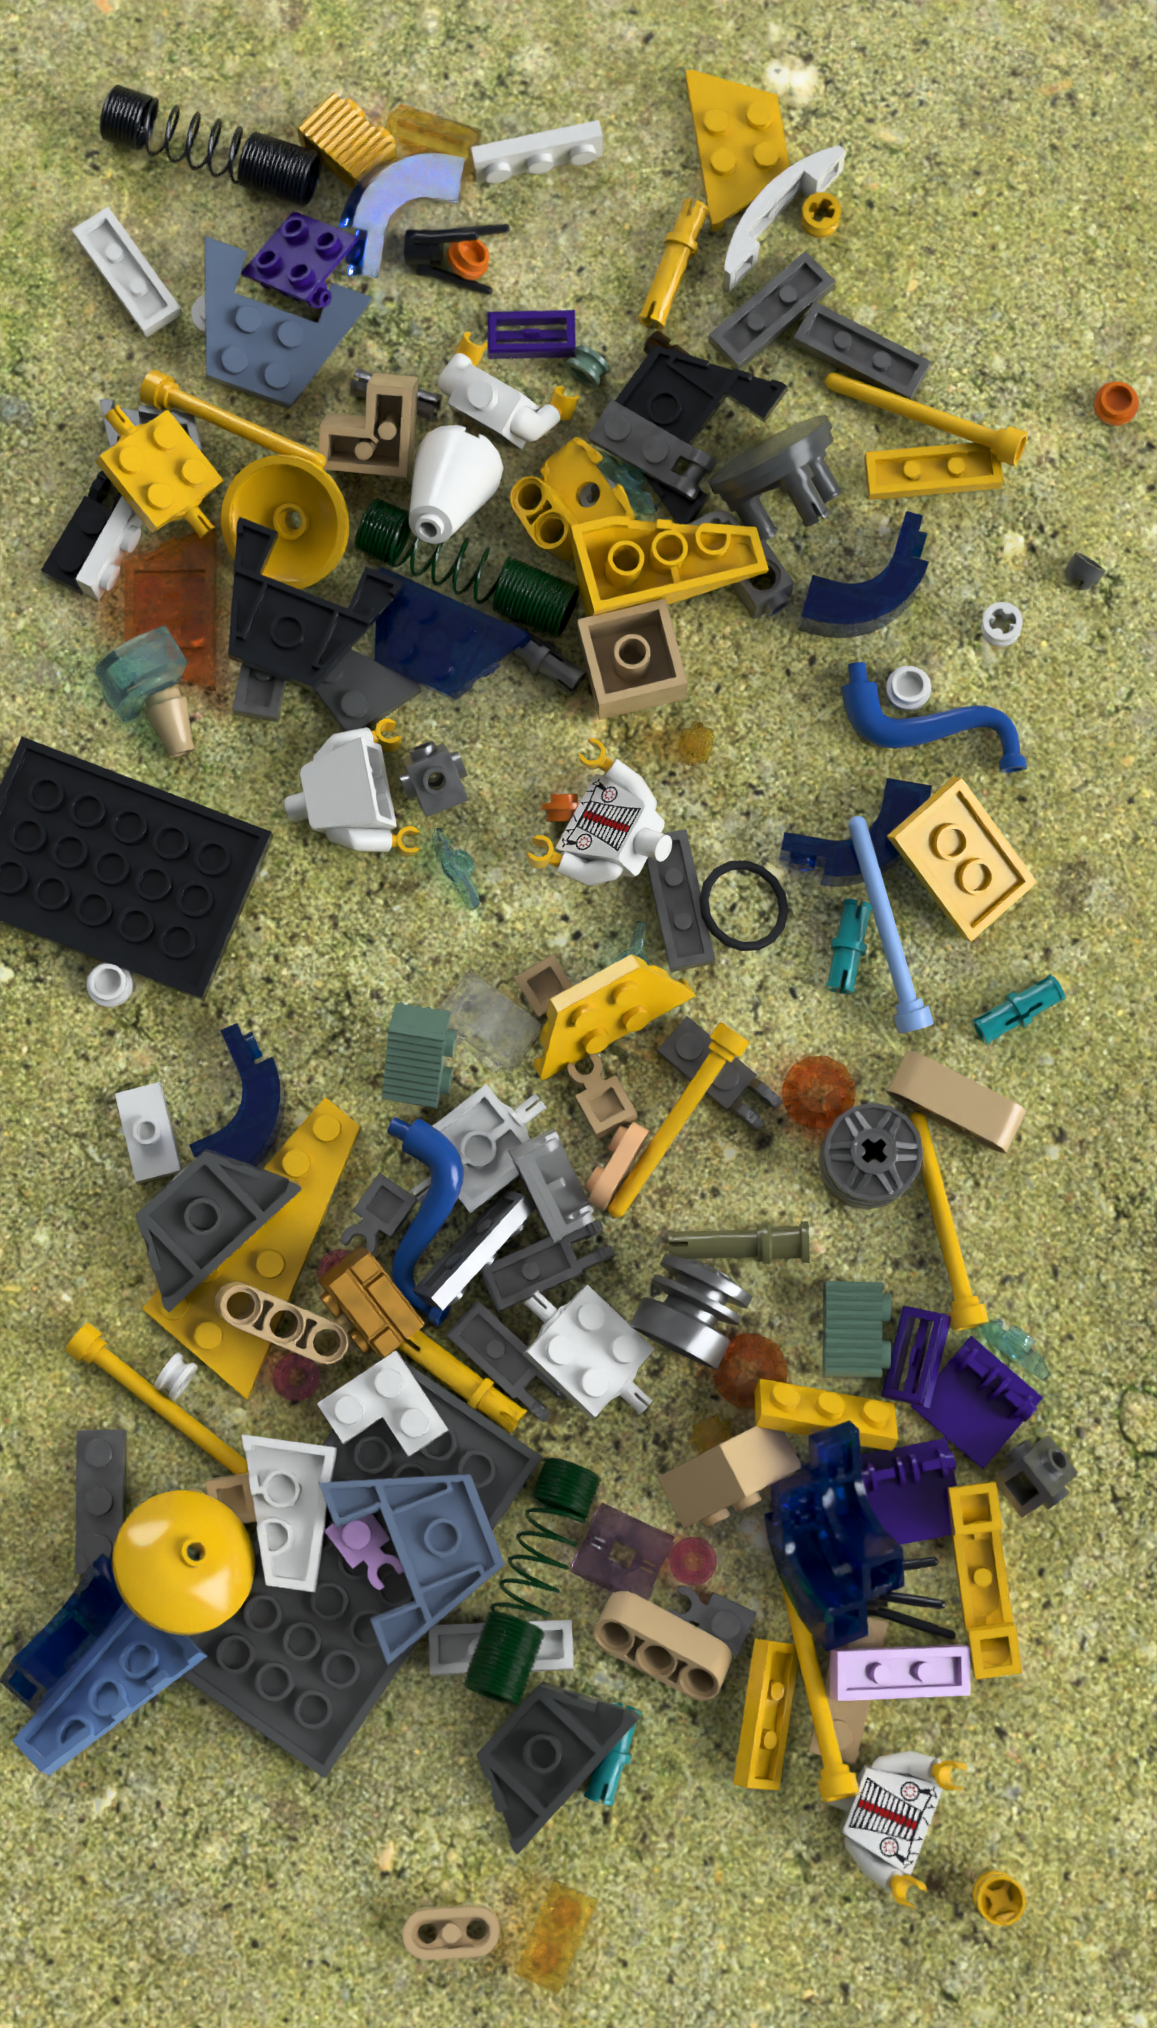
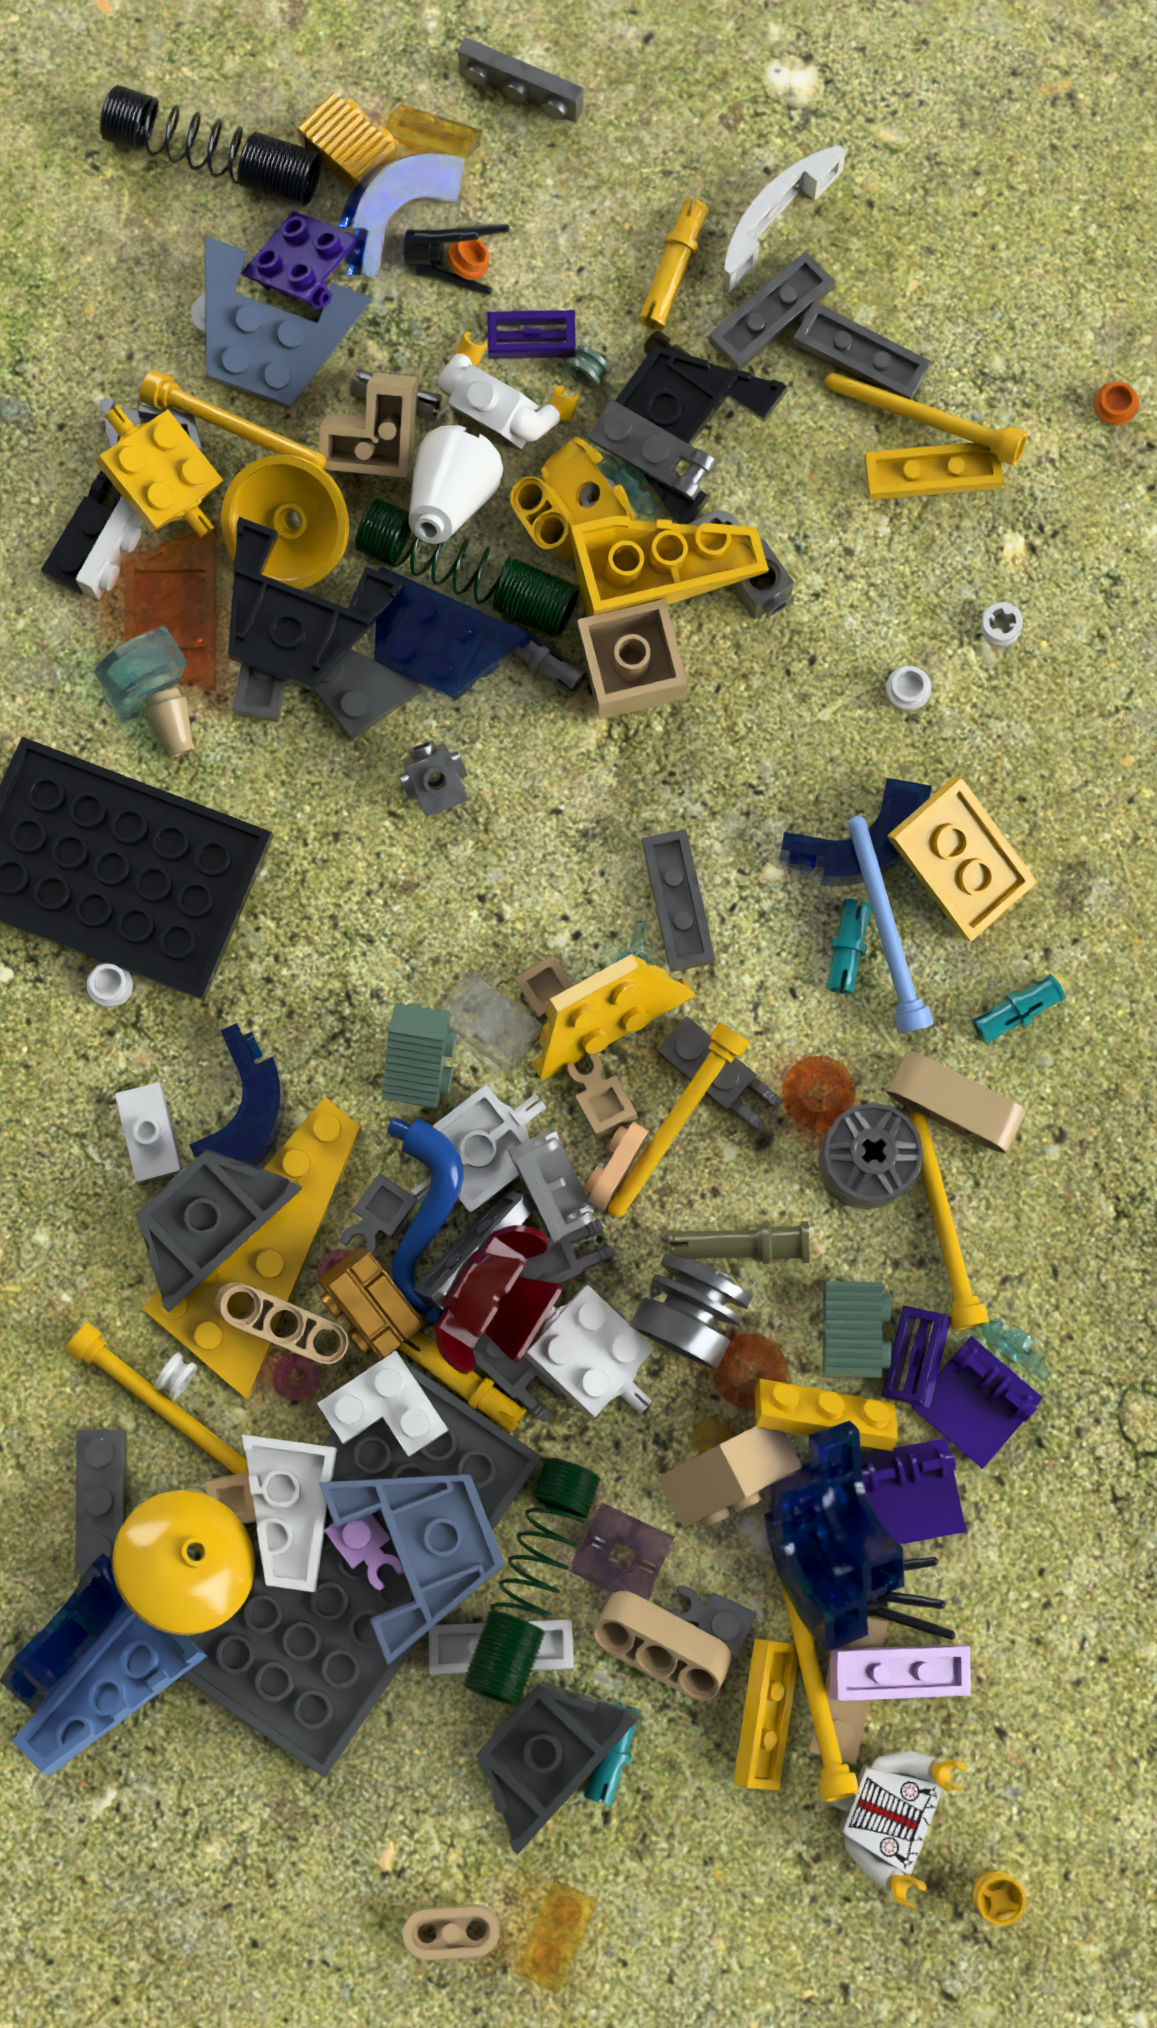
white plate [72,207,183,338] -> none
white torso [285,718,420,857] -> none
clear light blue piece [432,828,480,910] -> none
white plate [471,120,603,183] -> none
torso [526,738,672,886] -> none
orange plate [542,794,579,822] -> none
clear pink plate [669,1537,717,1585] -> none
clear yellow plate [678,721,714,766] -> none
yellow wing [685,69,790,232] -> none
black piece [699,860,788,951] -> none
dark grey piece [708,415,843,541] -> none
clear blue arch [798,511,929,638] -> none
yellow bush [801,192,841,238] -> none
blue animal [841,662,1027,773] -> none
yellow slope [948,1481,1023,1680] -> none
flat silver brick [992,1435,1078,1518] -> none
dark grey hinge [1065,552,1105,590] -> none
none -> dark red piece [434,1225,562,1374]
none -> flat silver plate [457,37,584,123]

